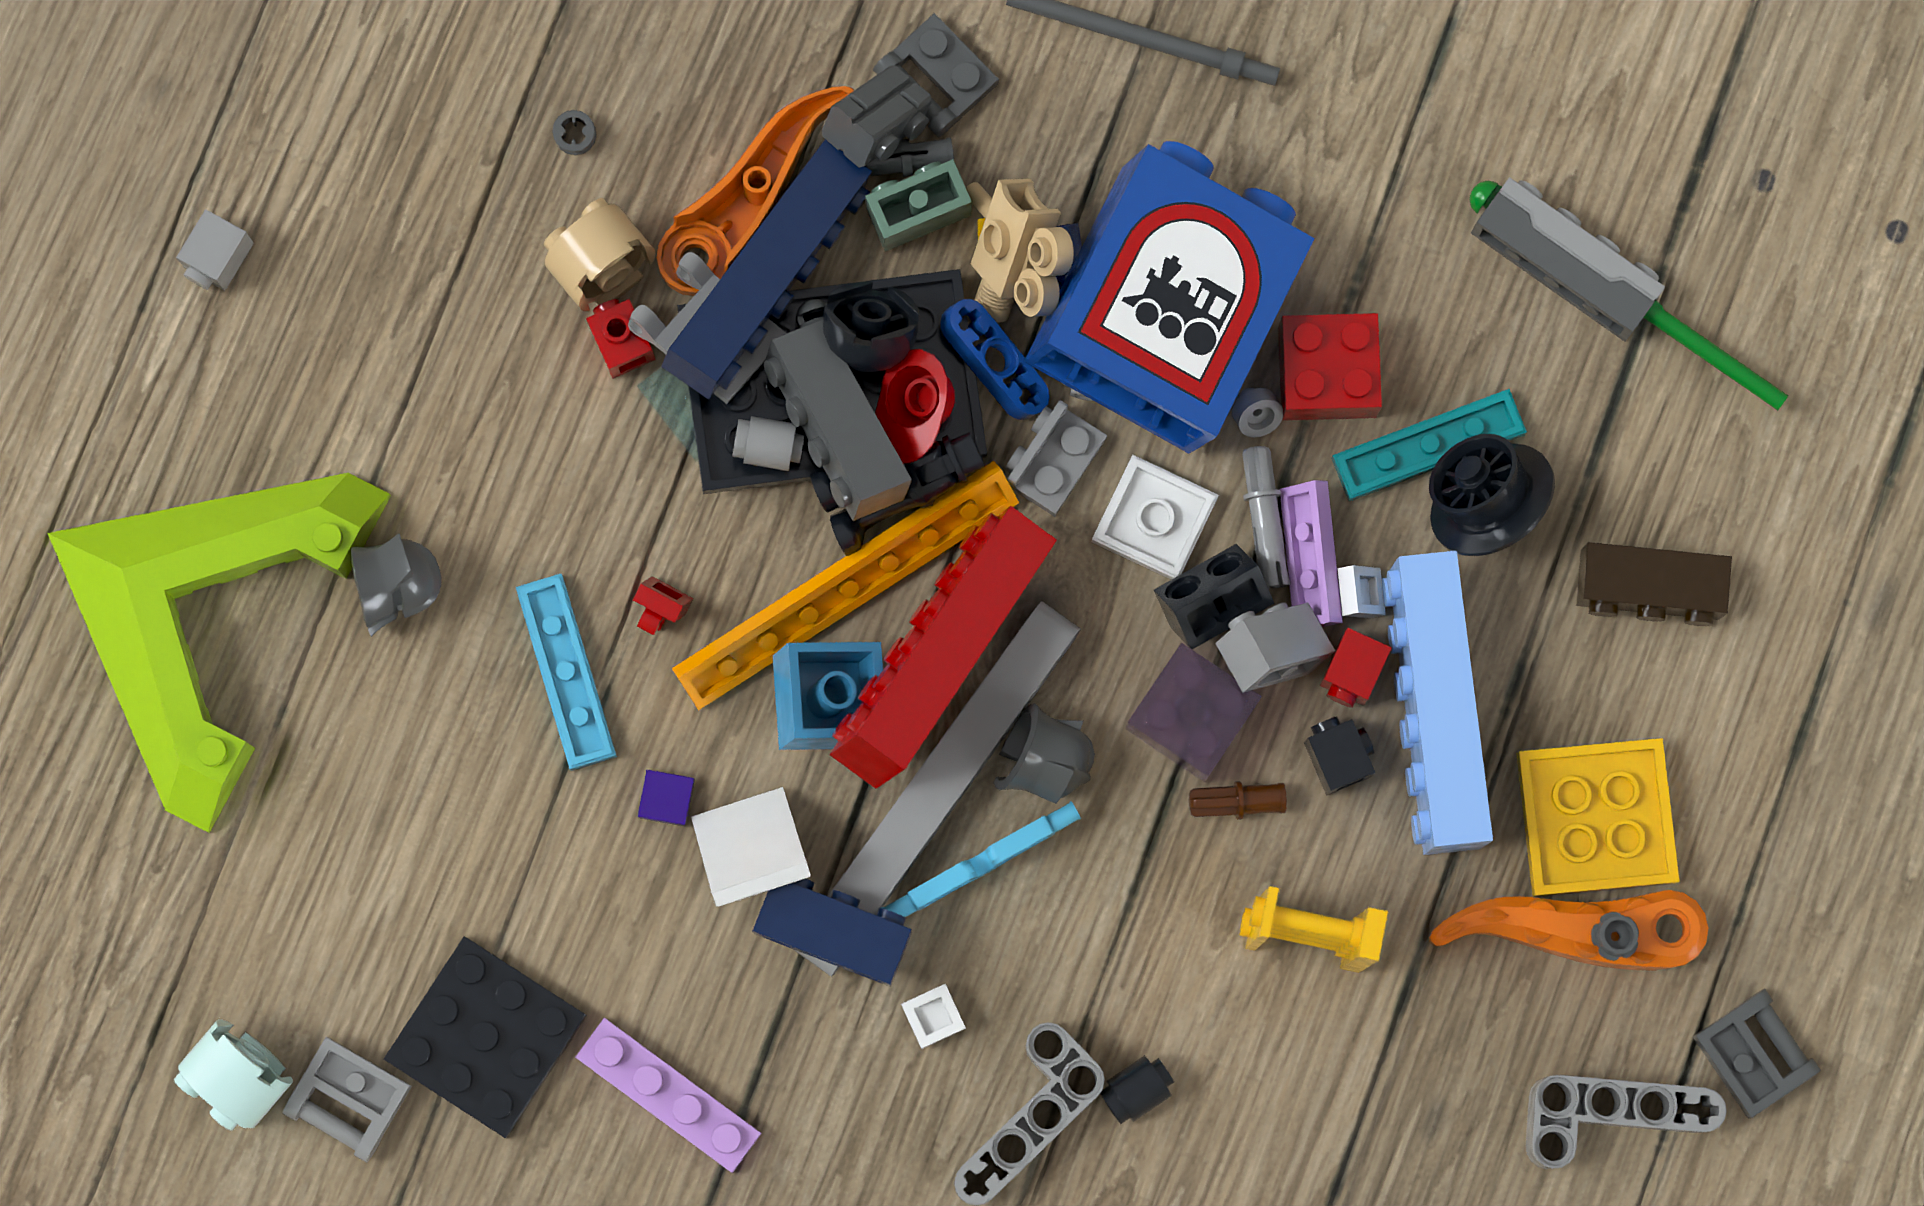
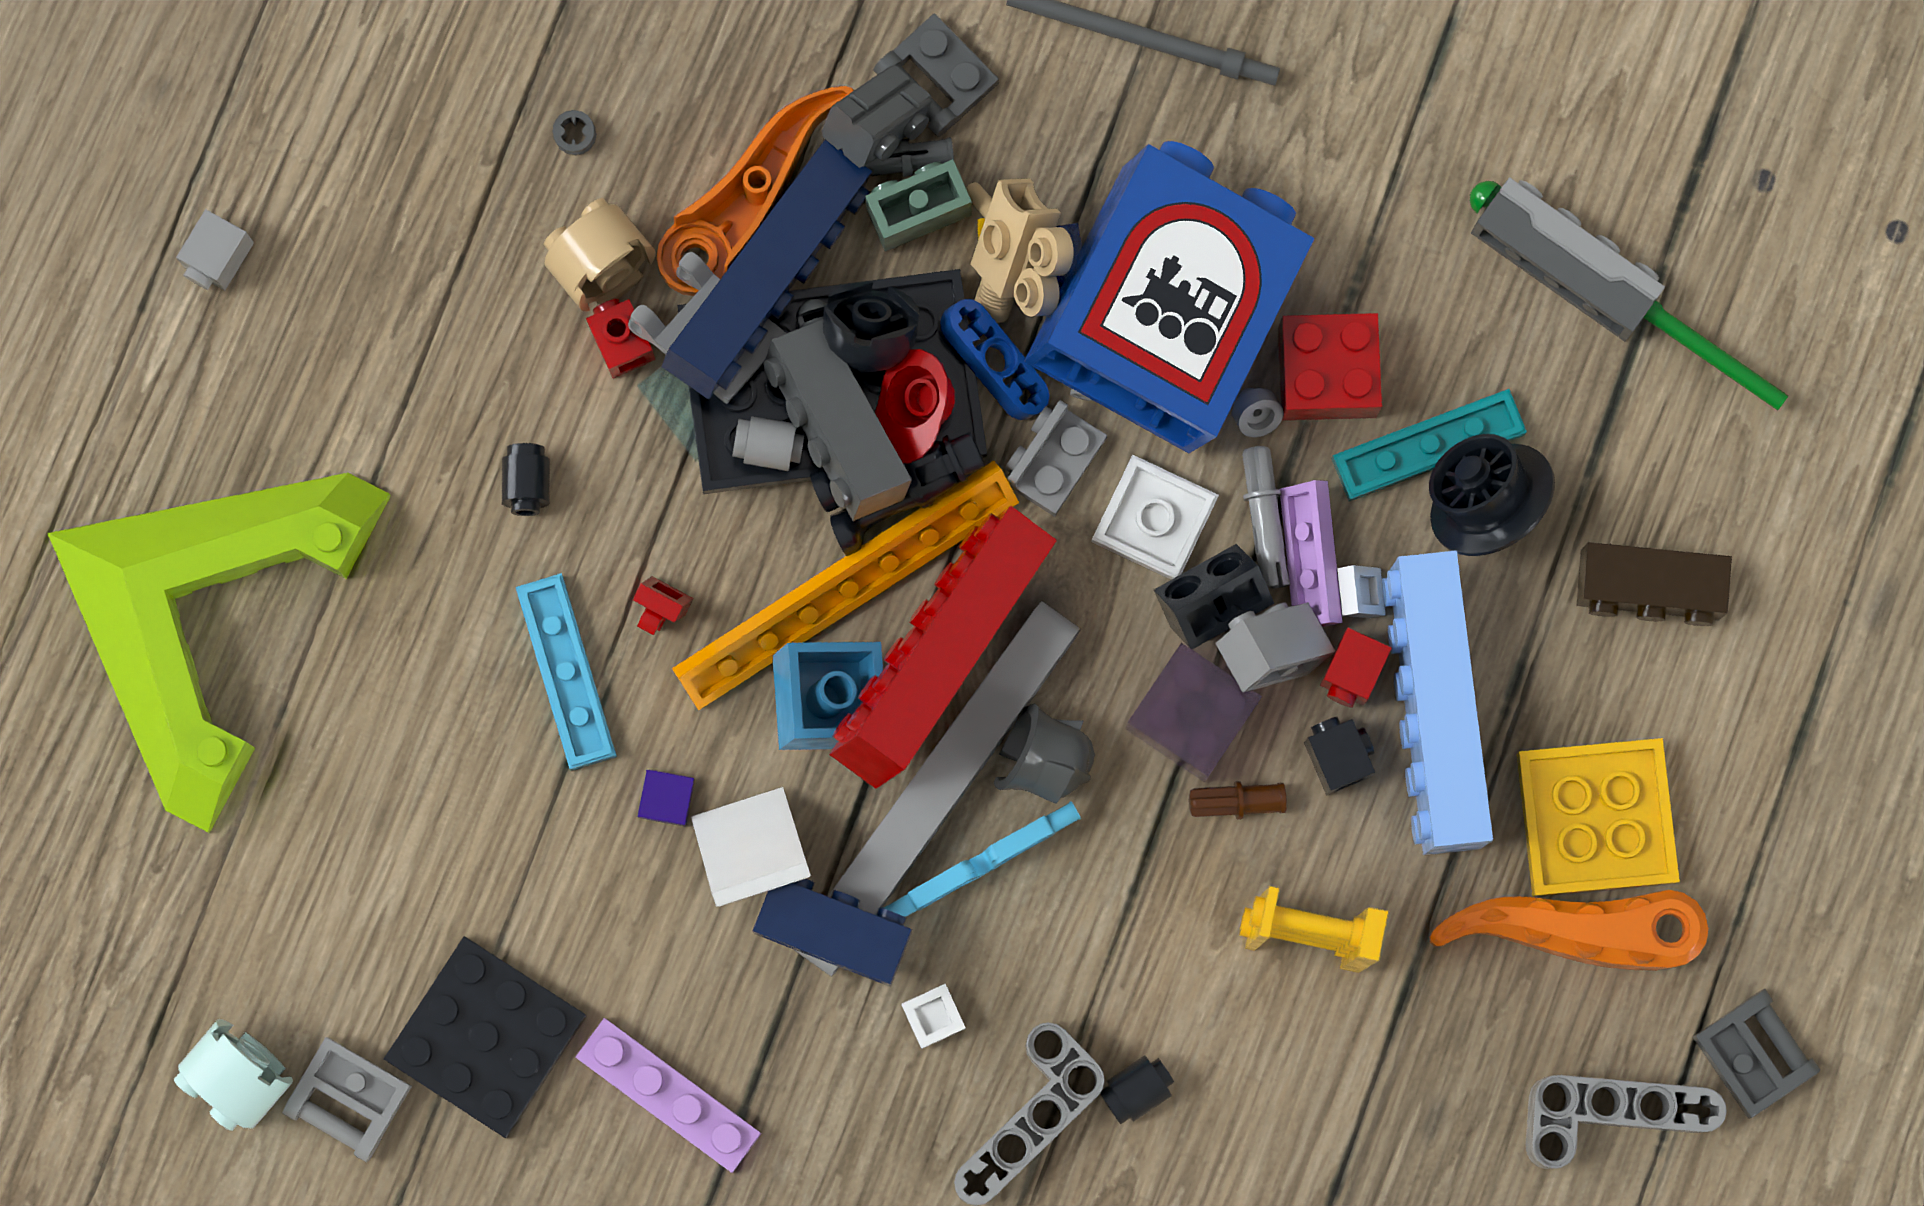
dark grey helmet [351,533,442,637] -> none
dark grey plate [1591,912,1639,961] -> none
none -> black brick [502,443,550,516]

